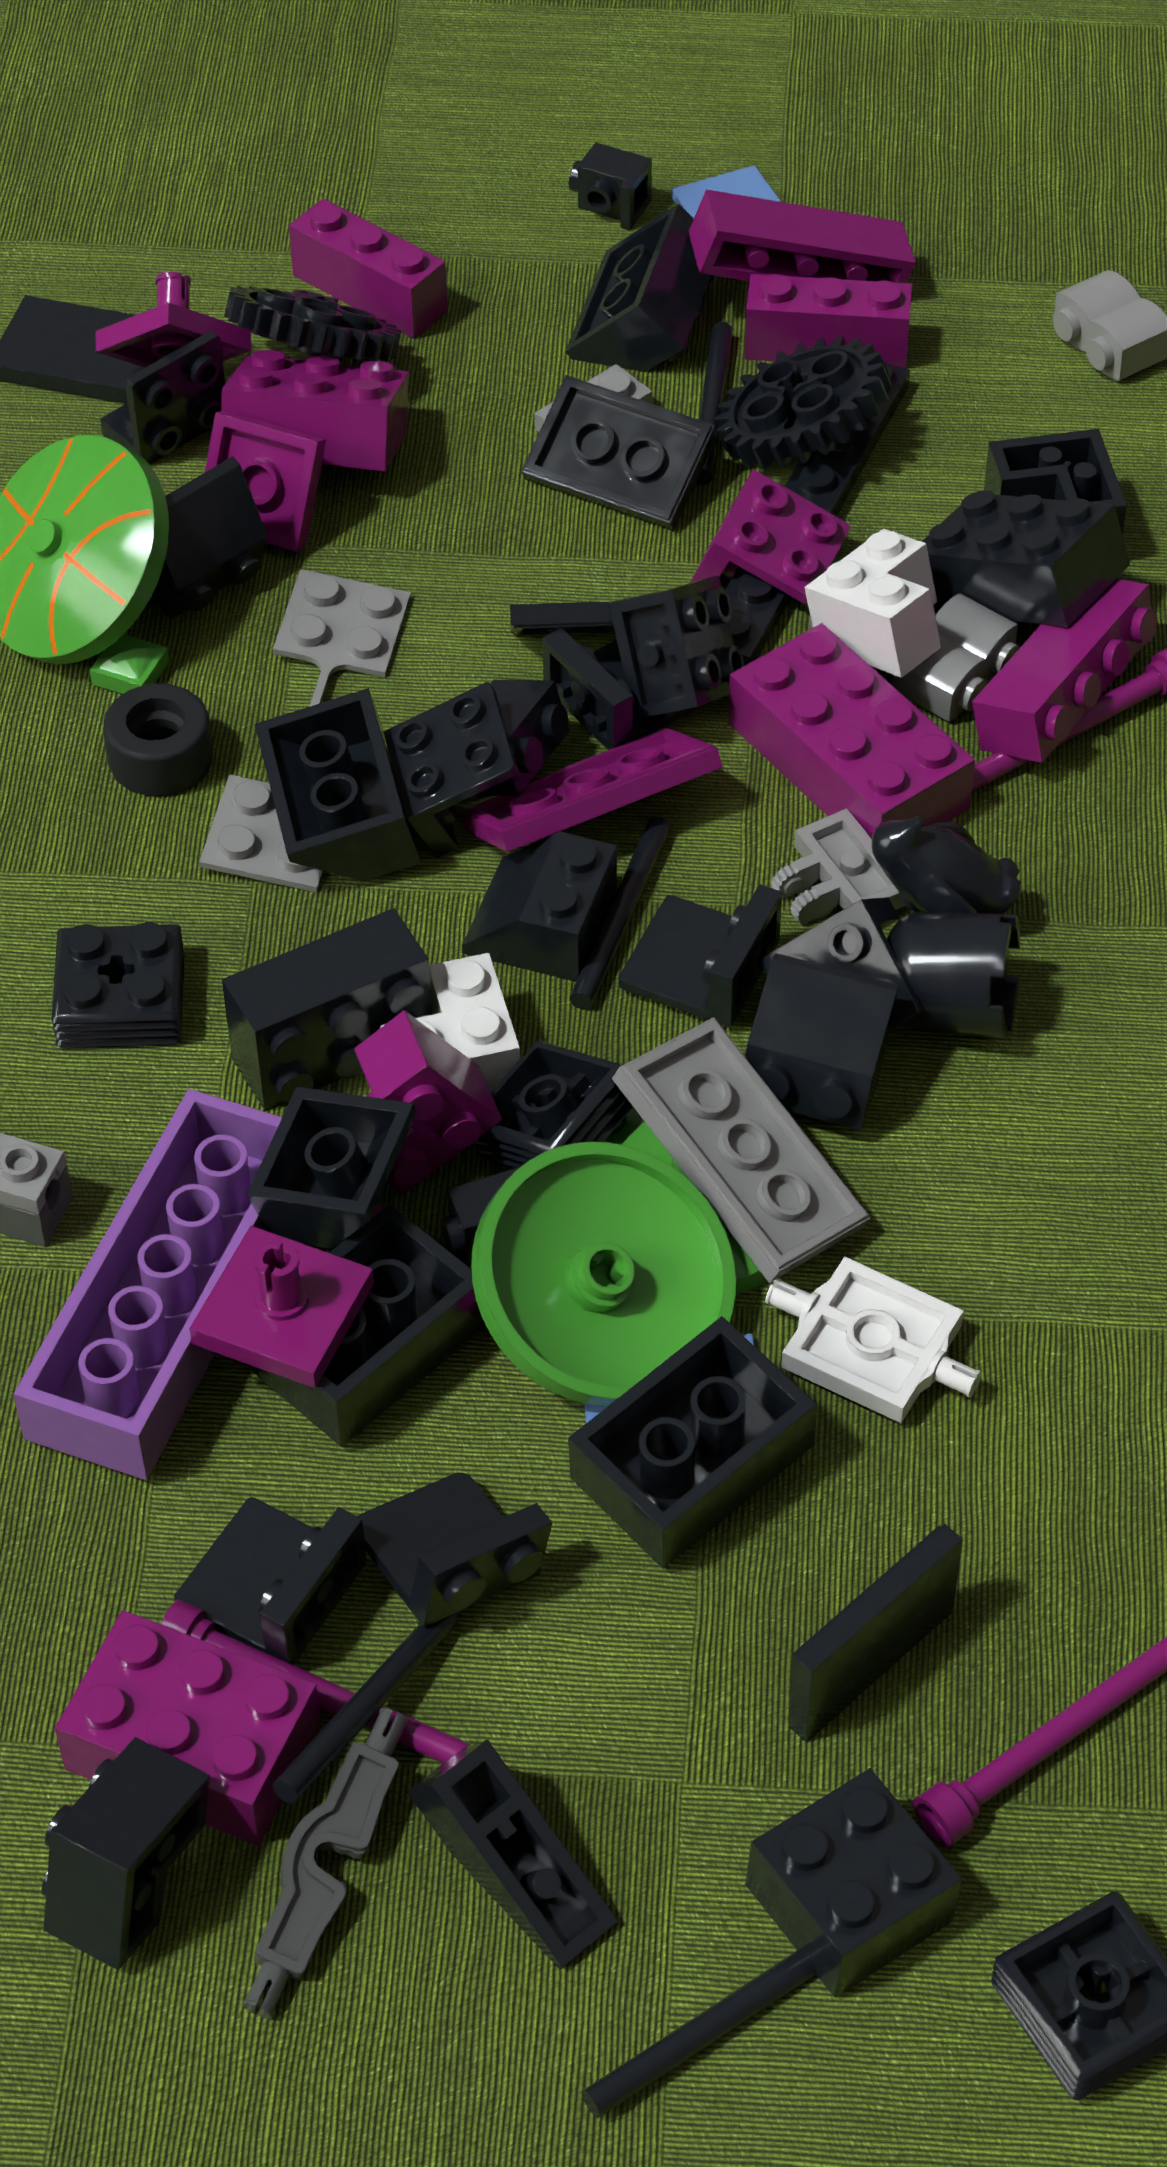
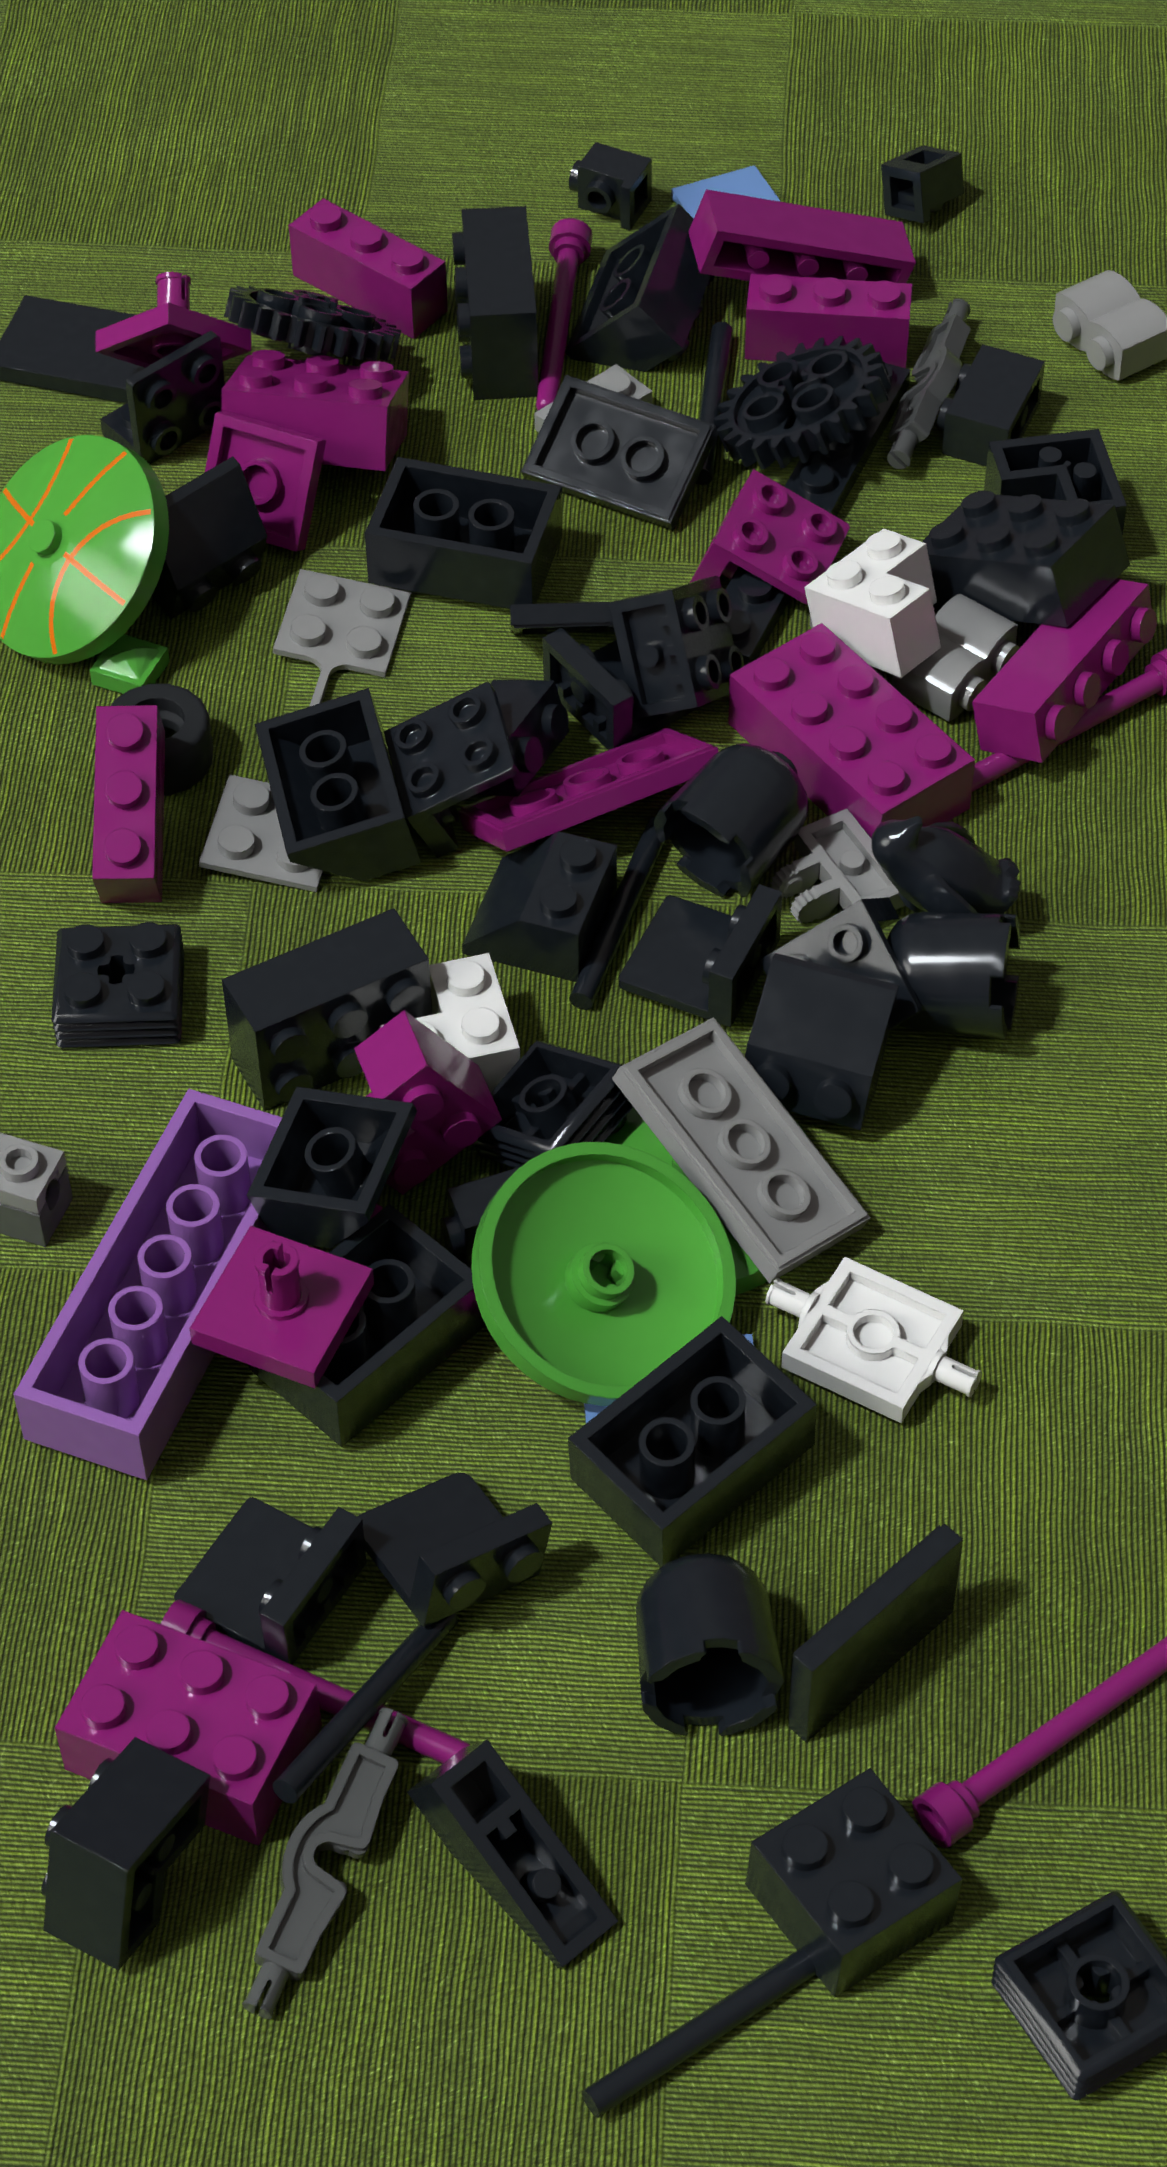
none -> magenta brick [92,705,165,903]
none -> black brick [365,457,562,609]
none -> black brick [452,206,538,400]
none -> magenta piece [536,218,593,411]
none -> black cylinder [636,1553,784,1736]
none -> black cylinder [654,743,808,898]
none -> black brick [881,145,964,223]
none -> dark grey piece [887,299,971,469]
none -> black brick [937,344,1045,466]

